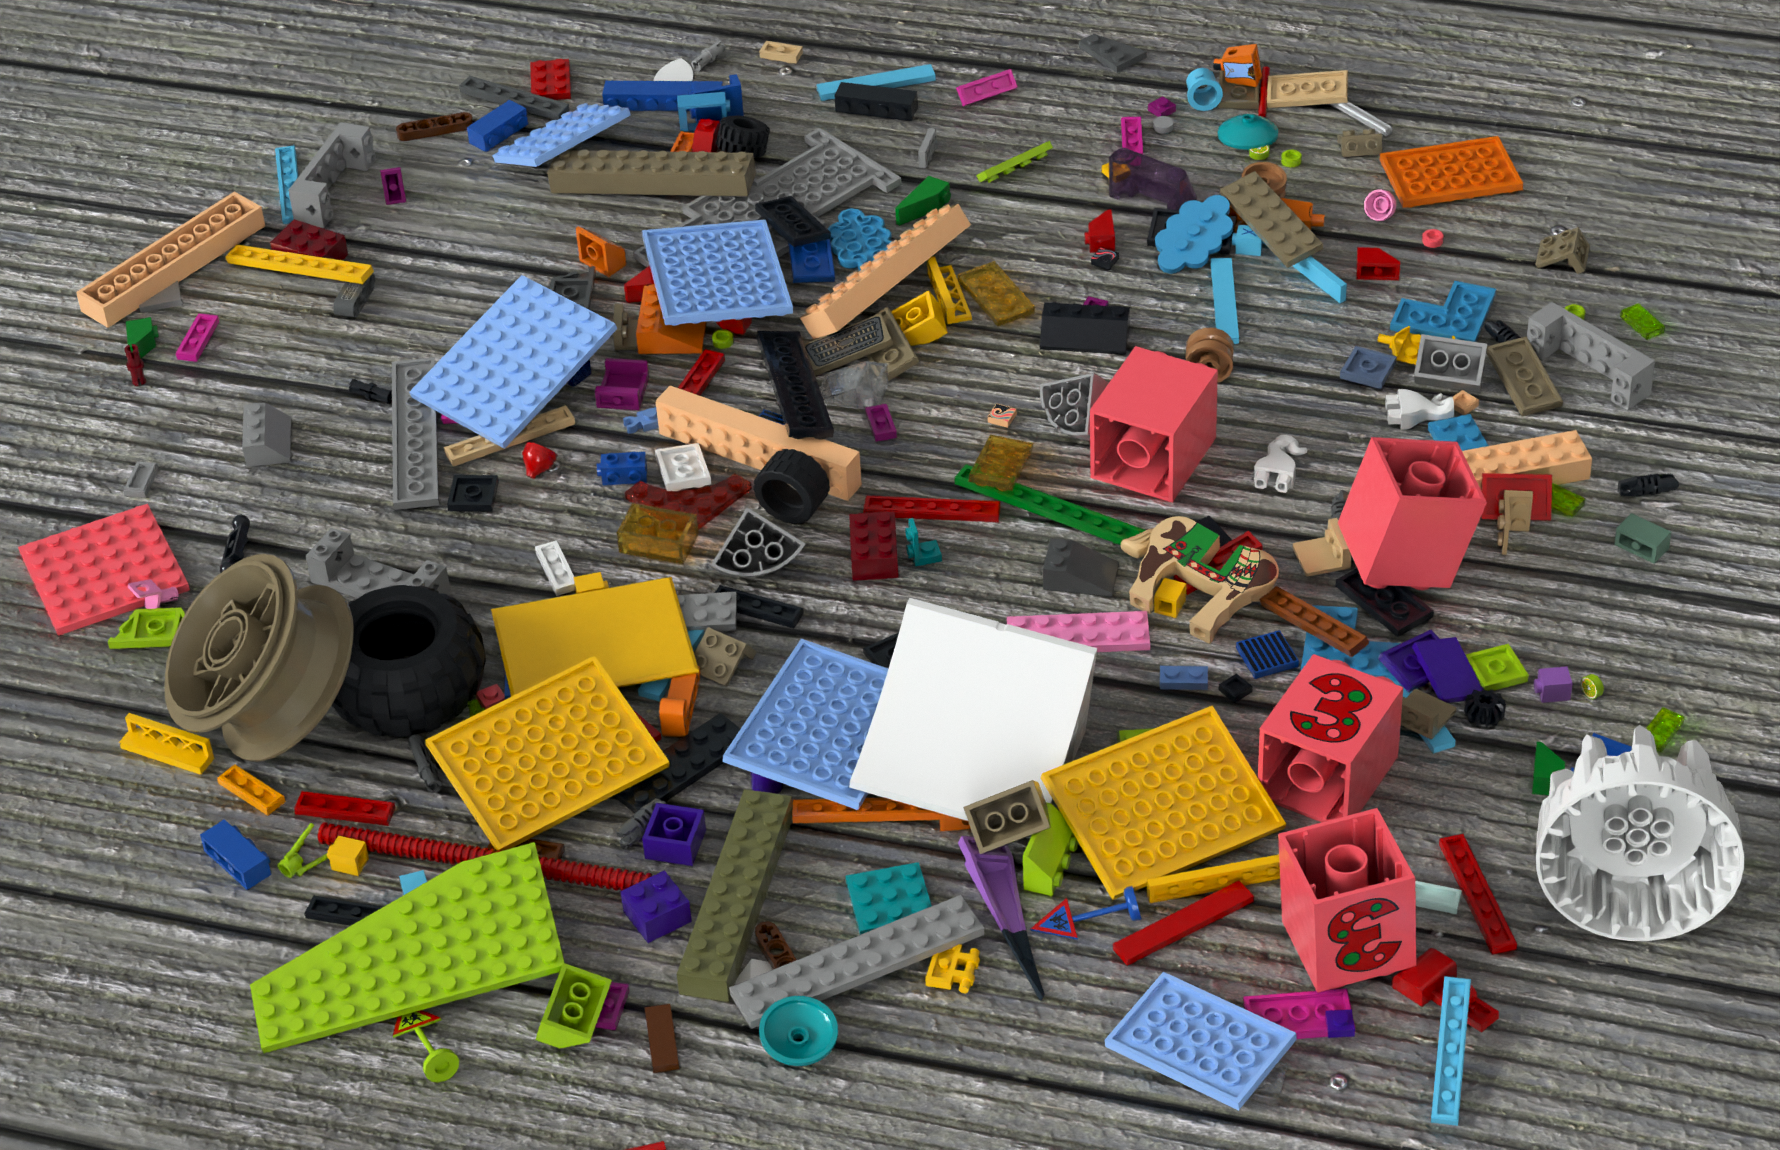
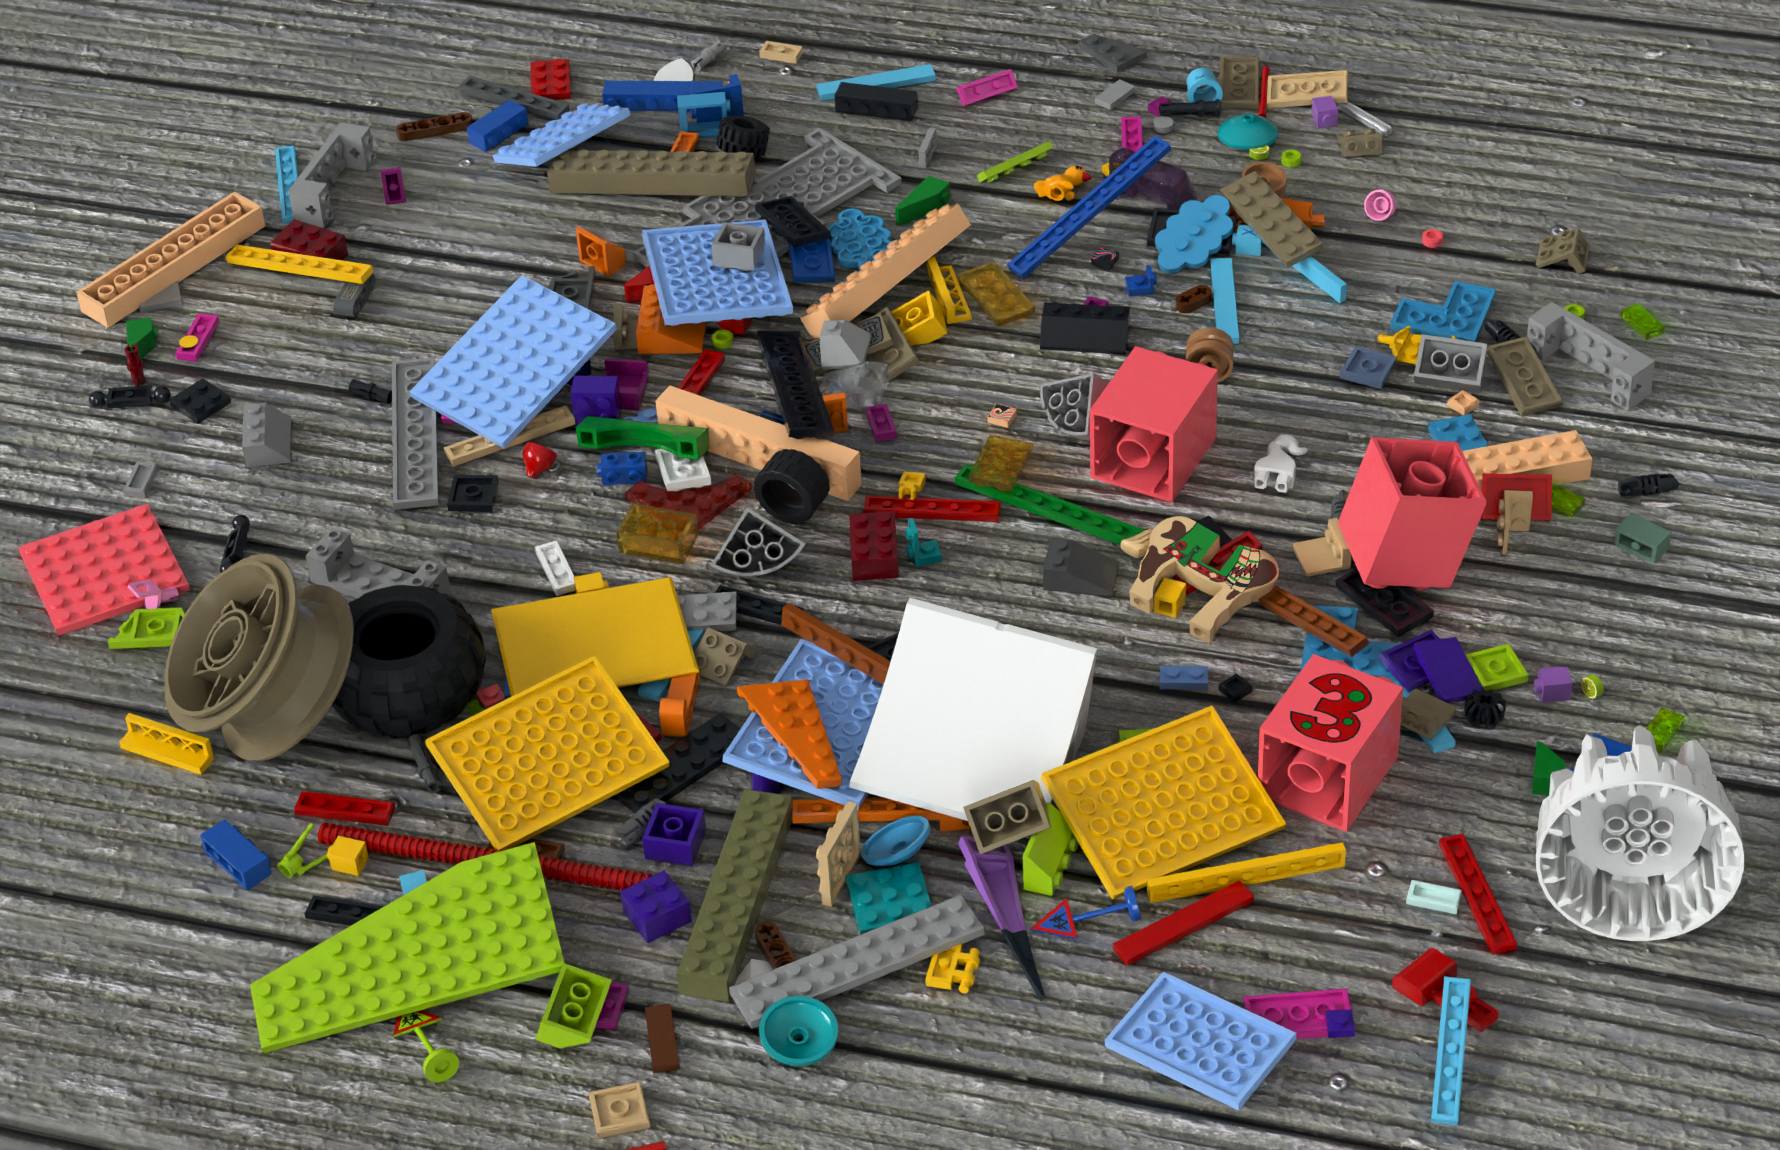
light orange tile [217,764,286,816] -> none
red slope [691,119,720,152] -> none
bright pink plate [1007,611,1150,652] -> none
red slope [1084,209,1115,253] -> none
orange torso [1213,44,1262,87] -> none
tile [1236,630,1299,679] -> none
coral brick [1278,808,1416,993] -> none
red slope [1356,247,1400,281] -> none
orange plate [1380,136,1523,208] -> none
white hips [1385,389,1454,430] -> none
none -> black plate [89,385,171,409]
none -> black plate [169,378,231,424]
none -> yellow sticker [179,335,198,348]
none -> dark purple brick [571,376,622,426]
none -> green arch [576,416,709,460]
none -> tan tile [588,1082,650,1139]
none -> light grey brick [712,222,765,271]
none -> orange wing [737,679,842,789]
none -> dark orange plate [781,603,891,684]
none -> tan plate [816,801,861,907]
none -> light grey slope [820,320,872,370]
none -> orange plate [823,392,848,434]
none -> dark azure dish [861,816,931,866]
none -> yellow plate [899,471,926,500]
none -> blue plate [1007,135,1171,279]
none -> light orange animal [1033,165,1091,201]
none -> light grey tile [1095,79,1135,110]
none -> blue bracket [1125,265,1157,297]
none -> black pin [1159,99,1221,118]
none -> reddish brown beam [1176,285,1212,313]
none -> medium lavender brick [1311,96,1338,128]

